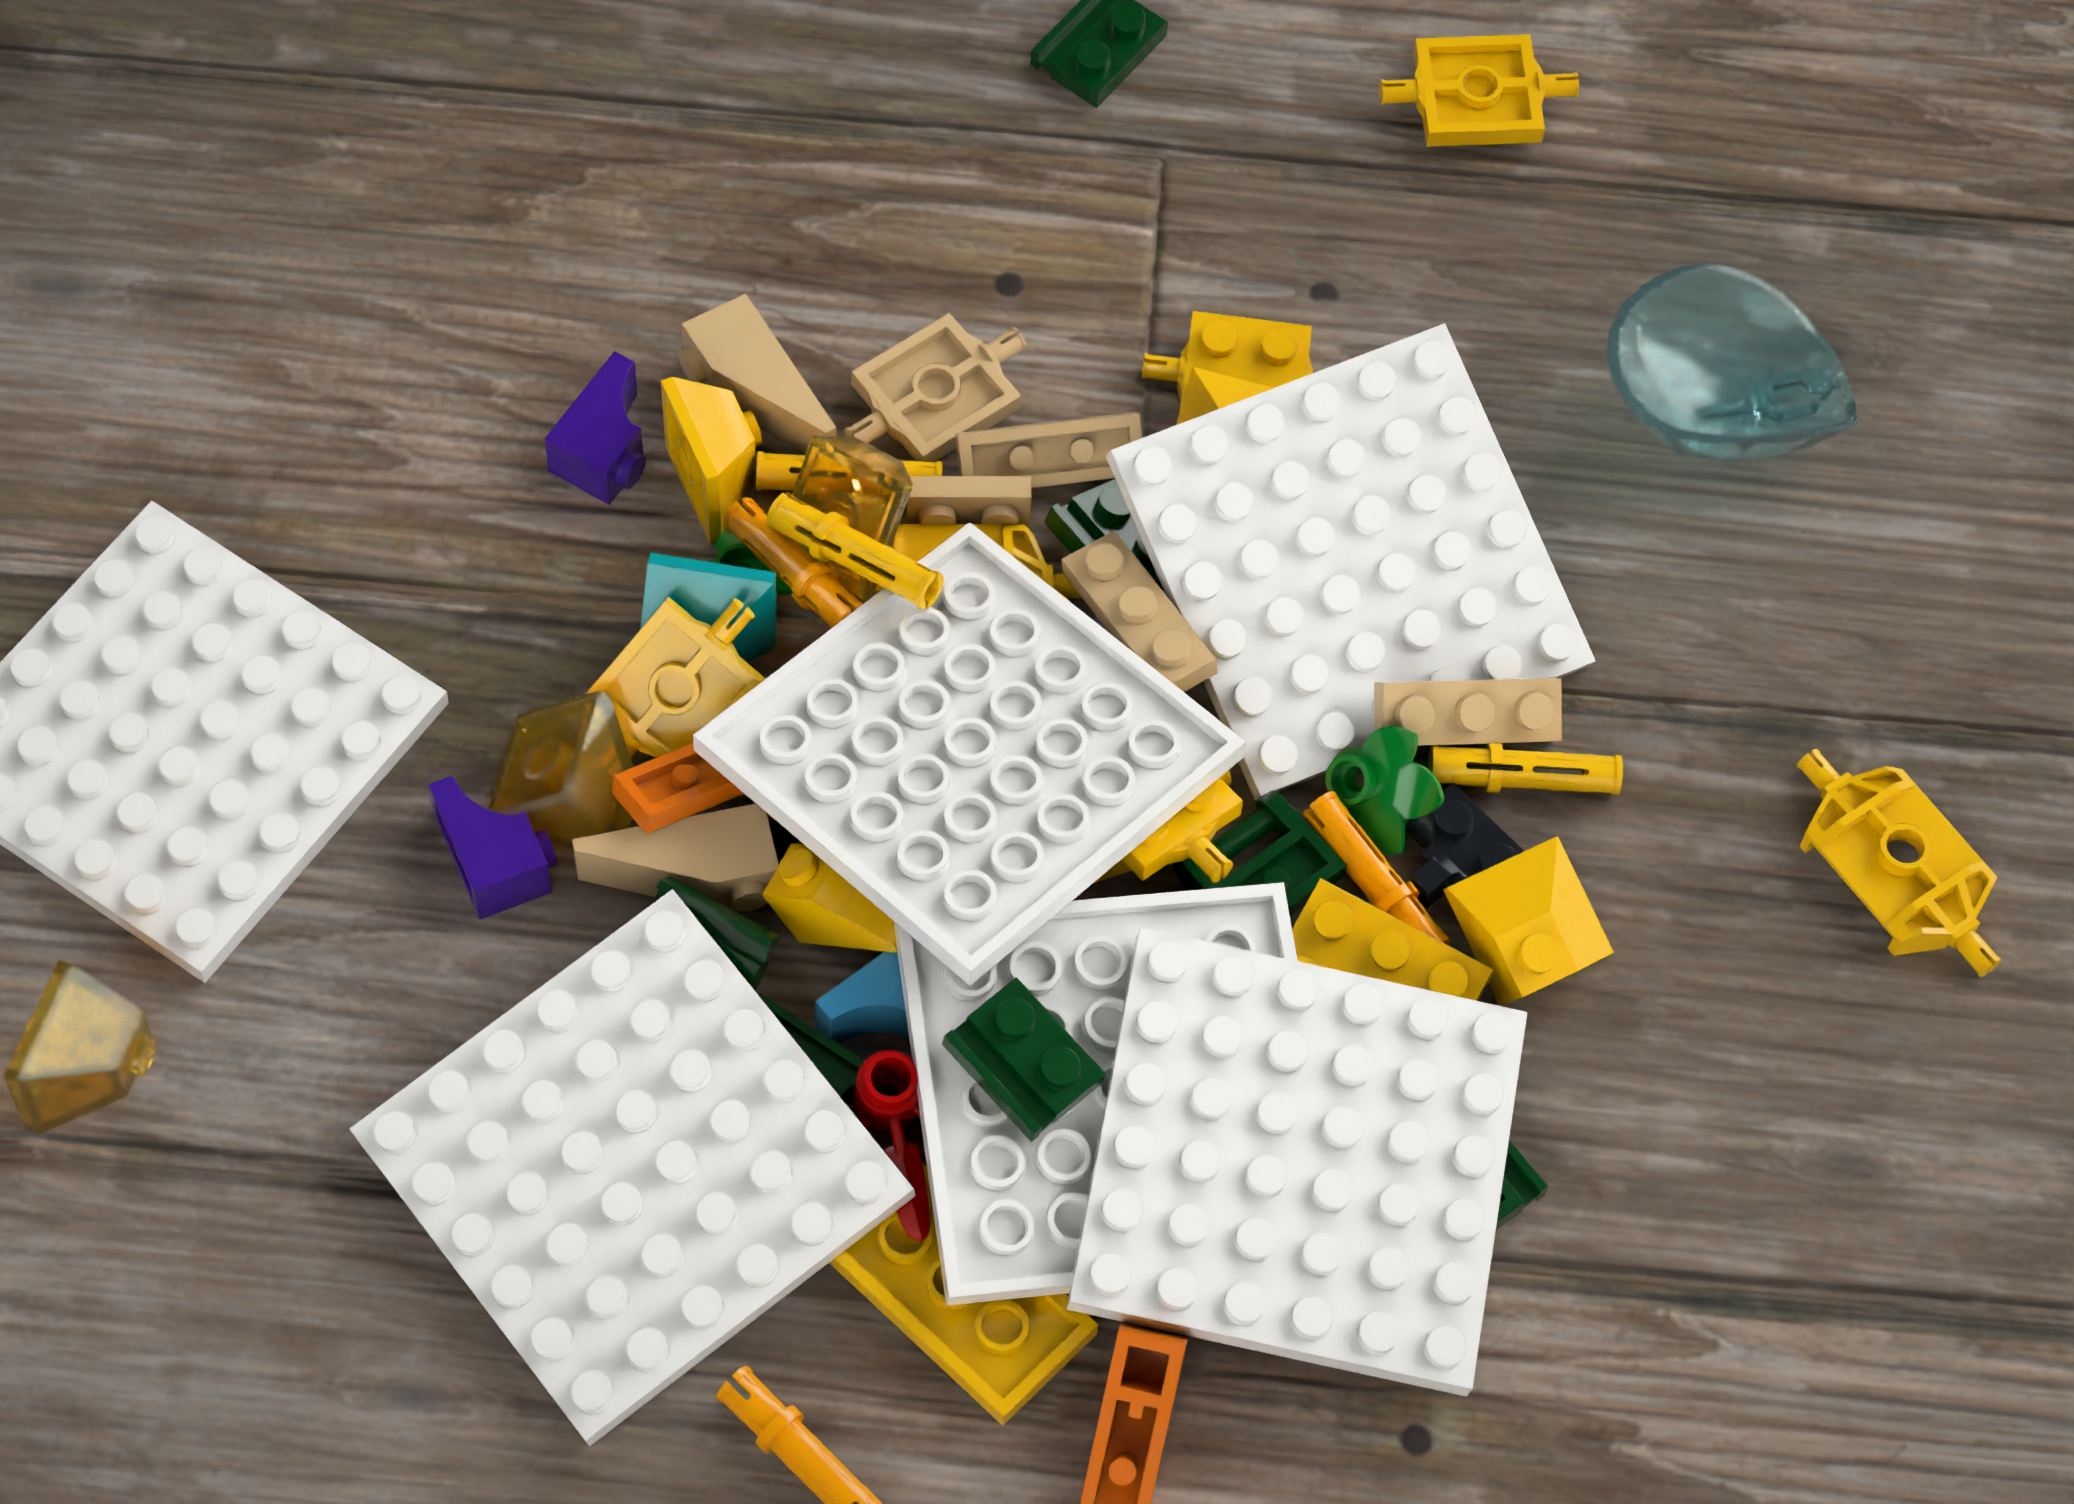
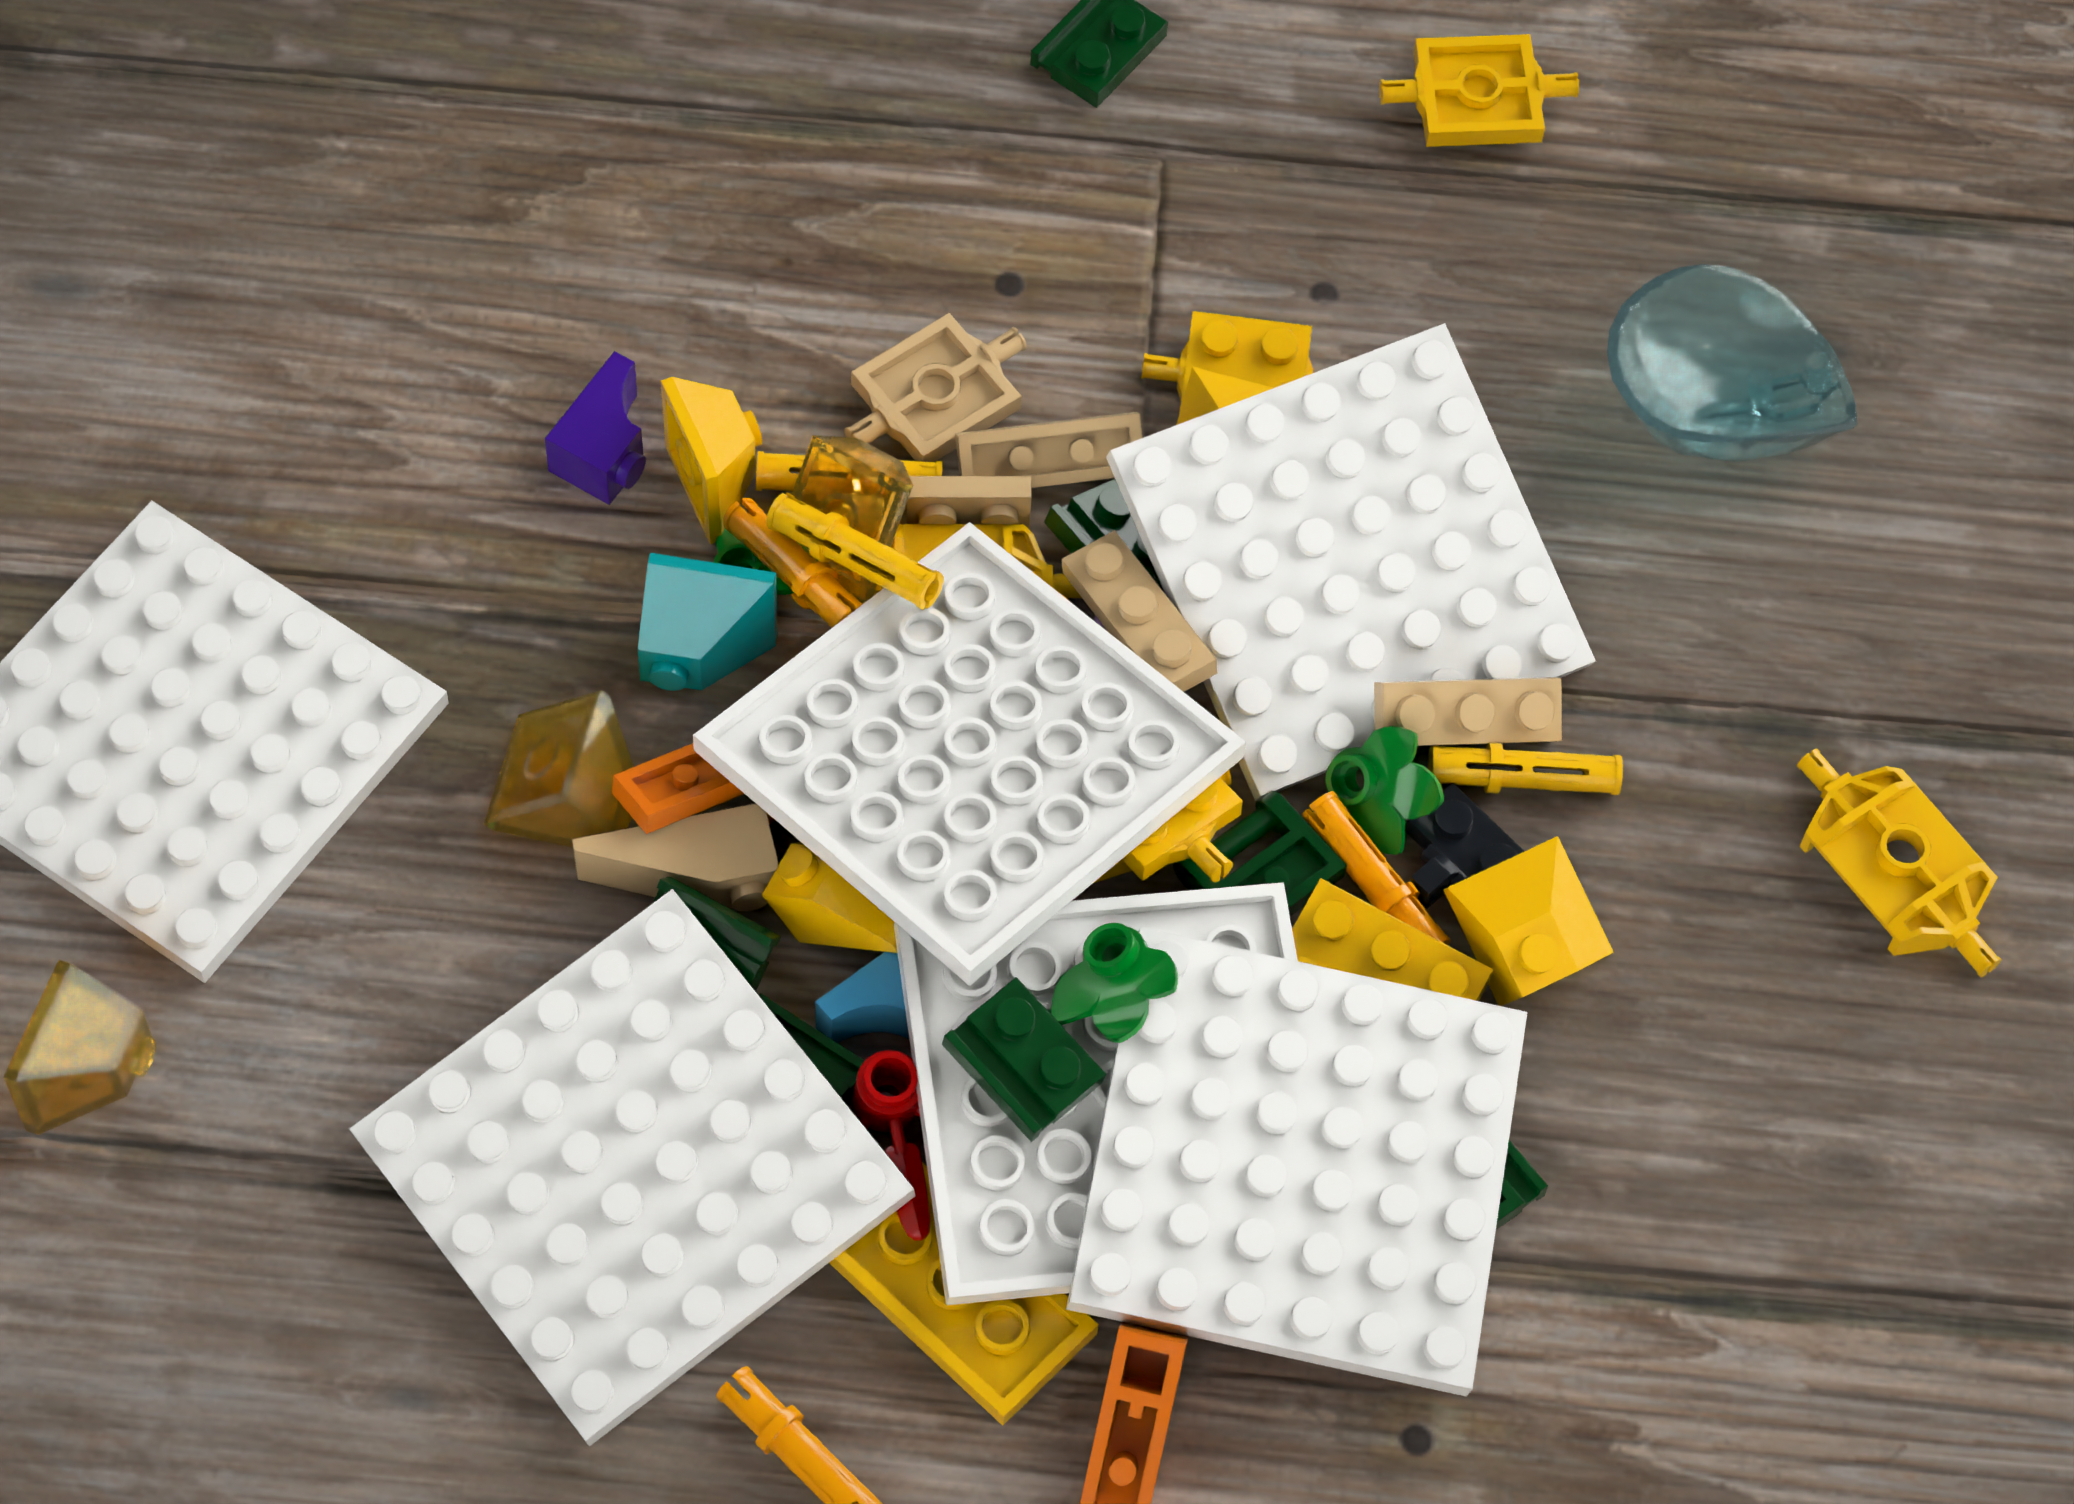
dark purple arch [428,775,558,920] -> none
yellow plate [584,596,766,776] -> none
tan slope [678,293,837,457] -> none
none -> green plate [1051,923,1178,1043]

